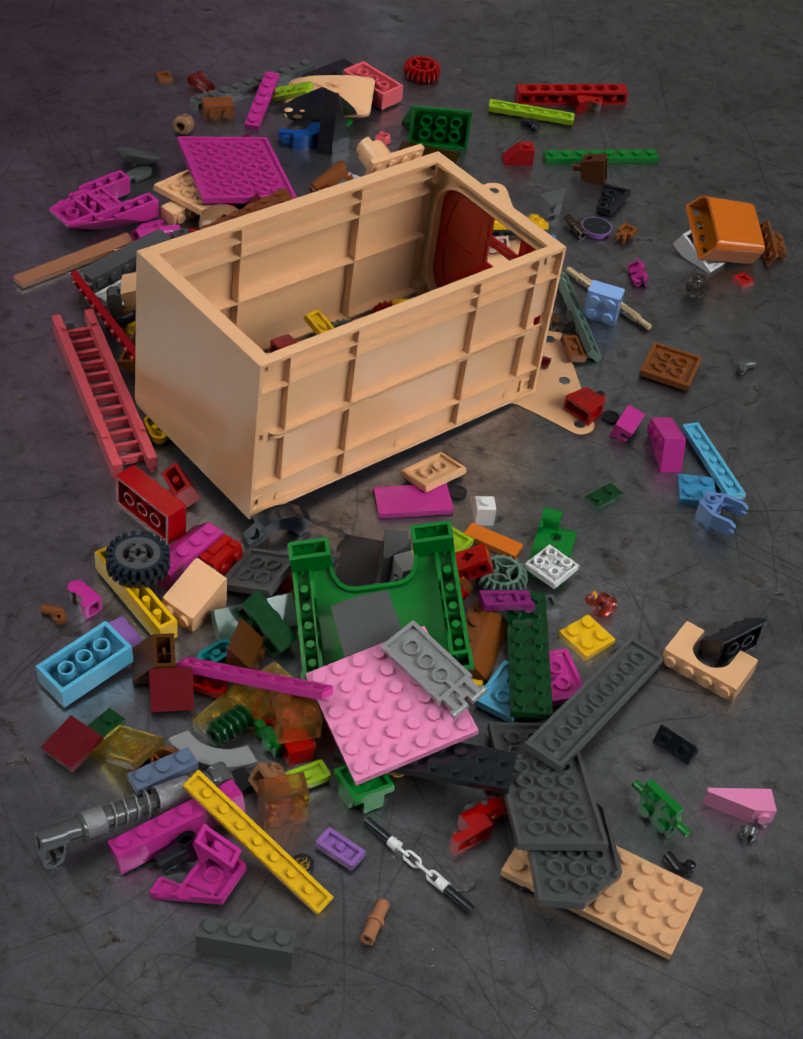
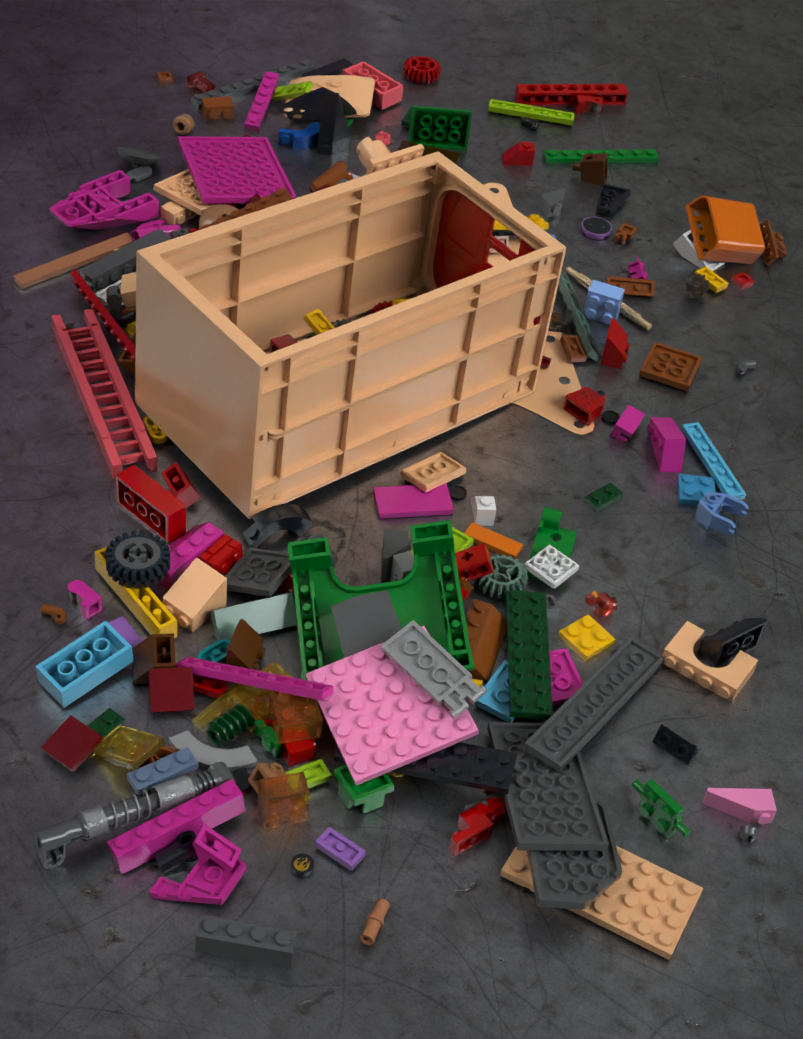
yellow tile [182,769,334,916] -> none
dark green brick [233,590,297,659] -> none
black tile [335,534,383,587] -> none
piece [363,816,475,914] -> none
magenta plate [477,590,536,613] -> none
dark brown axle [563,214,588,240] -> none
black arm [662,851,697,876] -> none
none -> red slope [601,318,630,369]
none -> dark orange plate [606,276,655,297]
none -> yellow plate [694,267,729,293]

